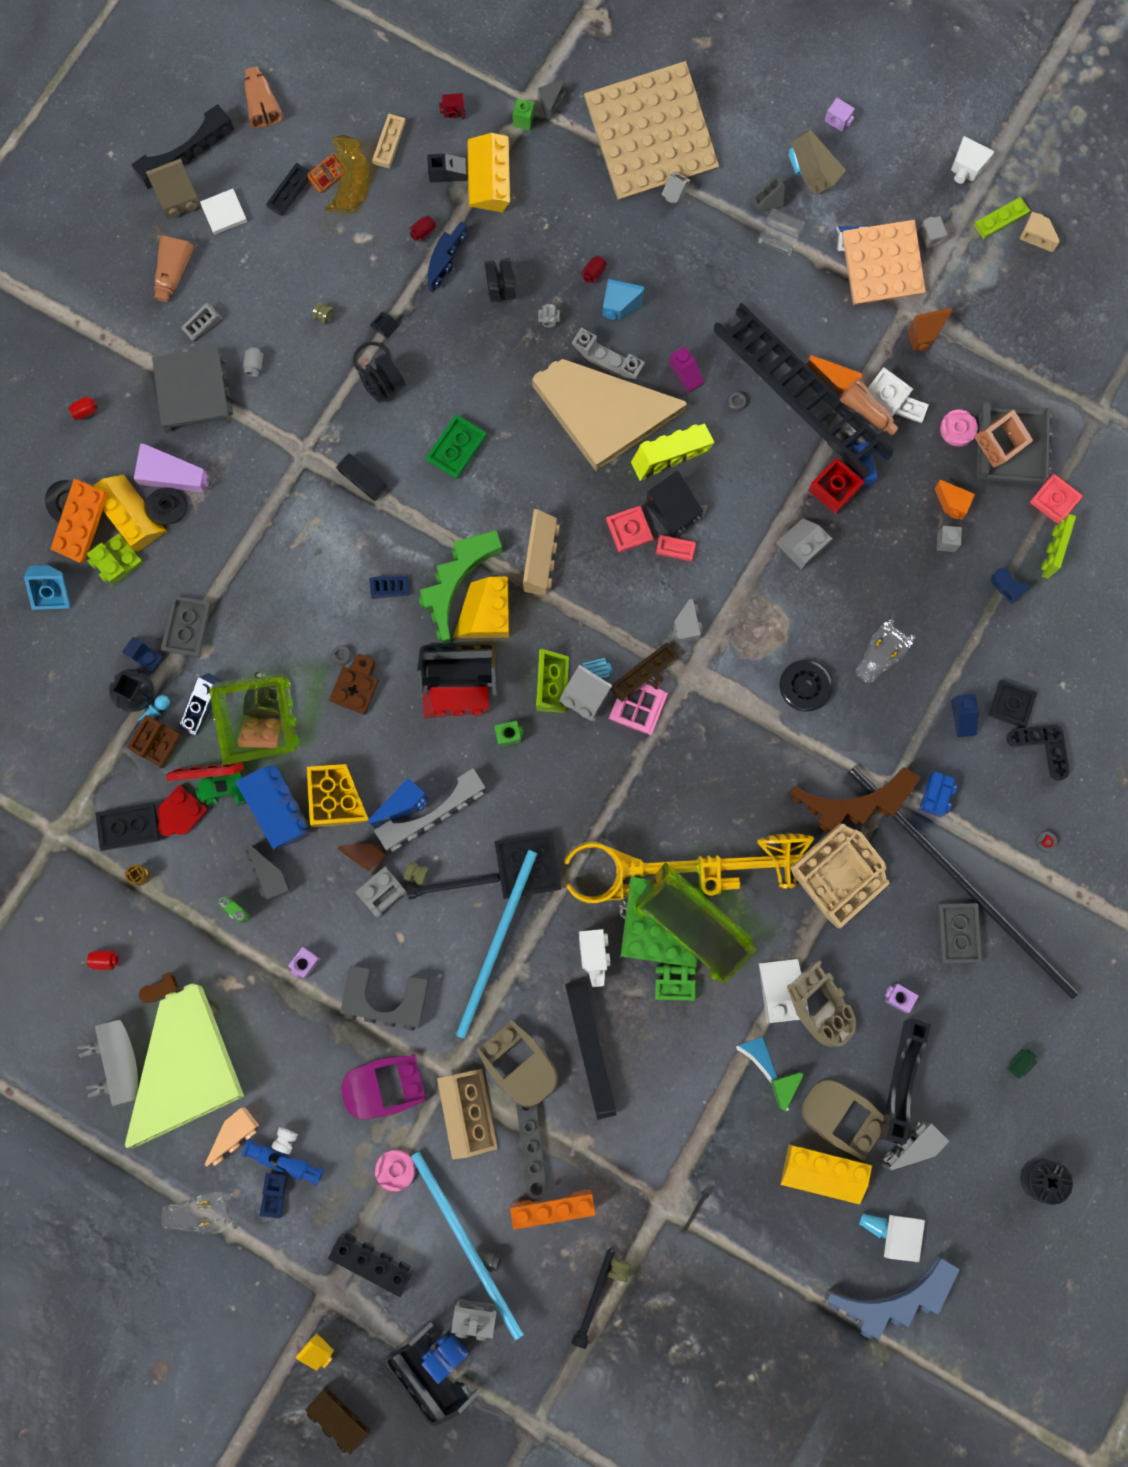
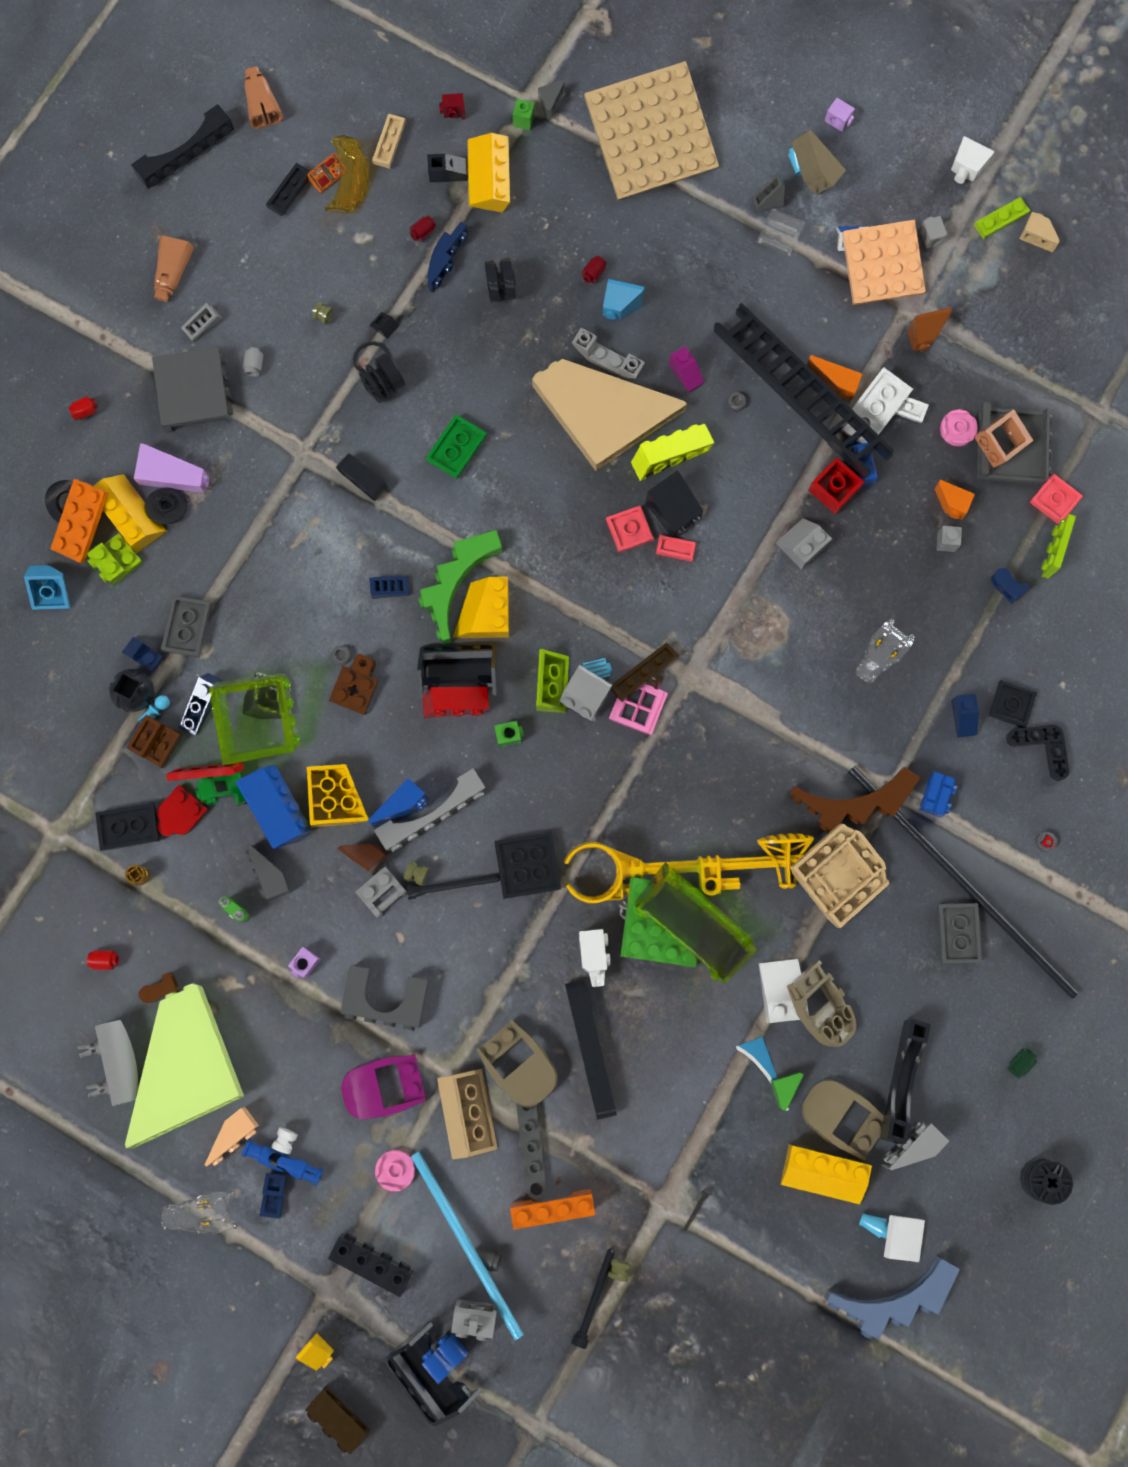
dark tan slope [146,159,201,219] -> none
white tile [200,189,247,235] -> none
nougat plate [238,718,284,748] -> none
medium azure piece [456,850,537,1039] -> none
tan slope [523,509,560,595] -> none
light grey gear [538,304,560,327] -> none
bright green plate [655,964,695,1001] -> none
light grey brick [661,172,691,204] -> none
light grey slope [673,599,703,644] -> none
black wheel [779,660,833,712] -> none
nougat piece [839,377,898,436] -> none
lavender brick [884,984,918,1013] -> none

